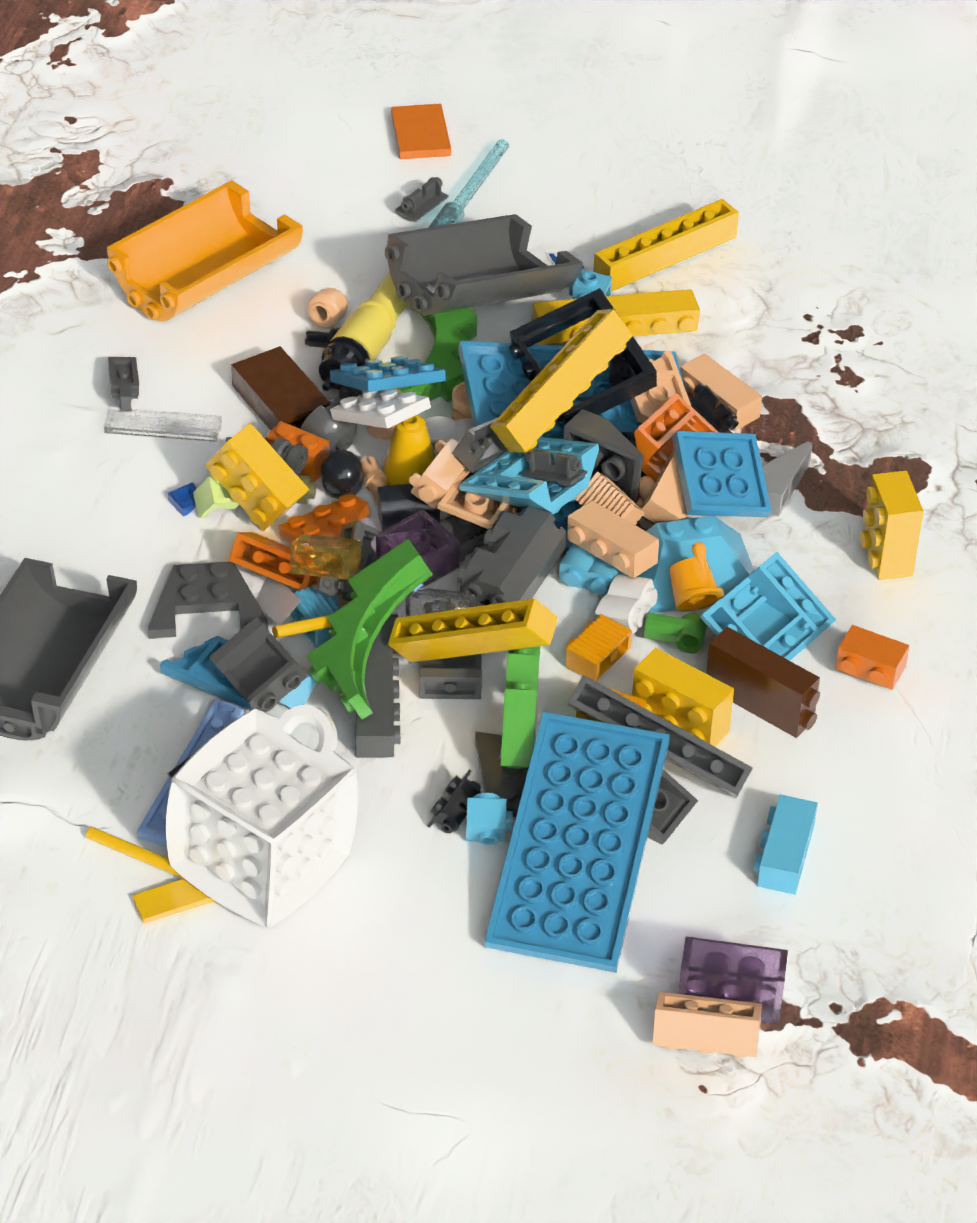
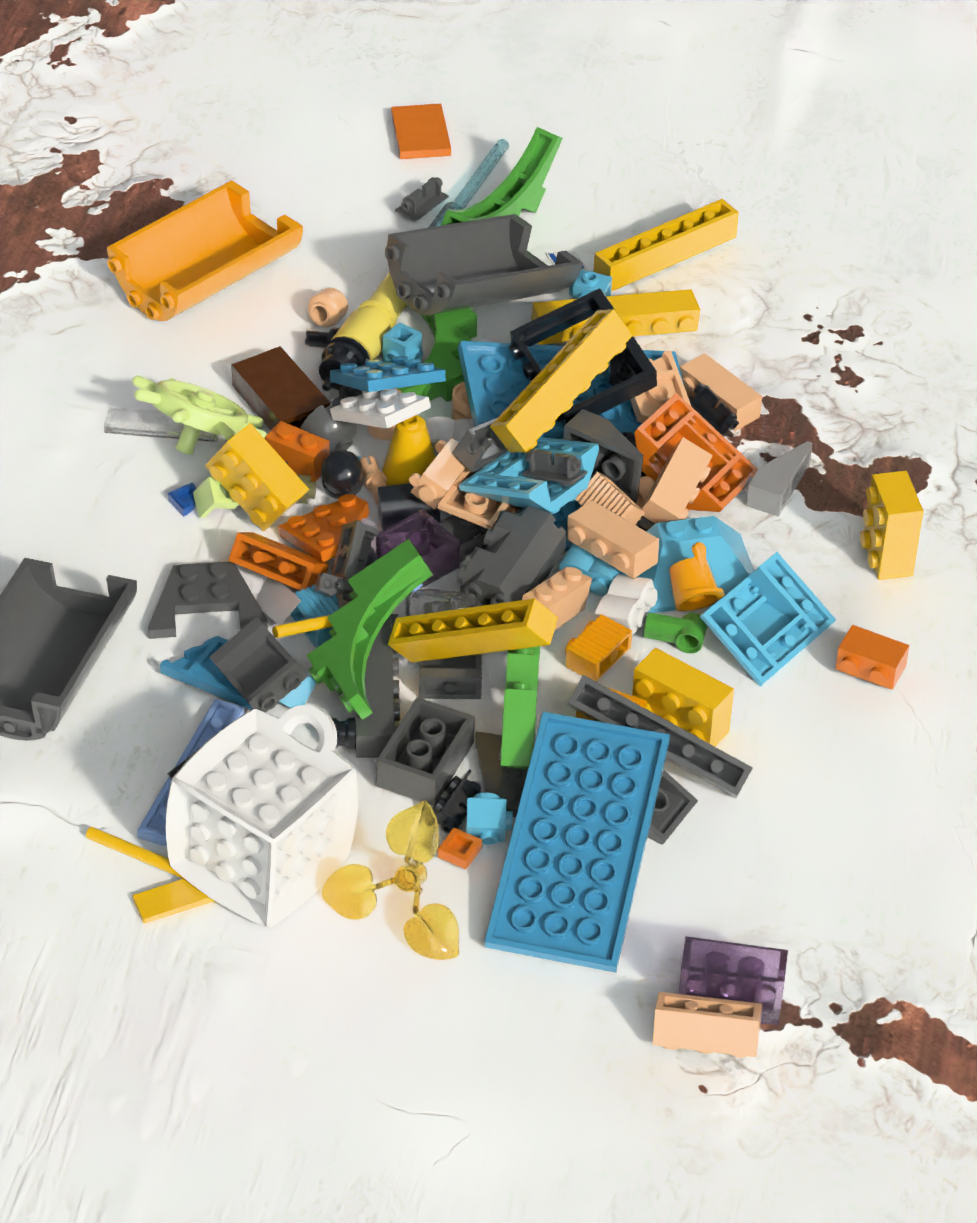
dark grey hinge [108,357,139,411] -> none
dark grey wheel [271,437,309,474] -> none
clear yellow brick [290,534,361,579] -> none
dark azure plate [672,431,772,517] -> none
reddish brown brick [706,626,820,738] -> none
medium azure brick [753,794,818,895] -> none
none -> yellowish green piece [132,375,267,455]
none -> clear yellow plant [322,800,460,960]
none -> black wheel [331,717,355,749]
none -> dark grey brick [377,697,475,806]
none -> medium azure brick [383,322,423,363]
none -> orange plate [438,828,482,869]
none -> bright green arch [440,127,563,226]
none -> light nougat brick [522,567,592,631]

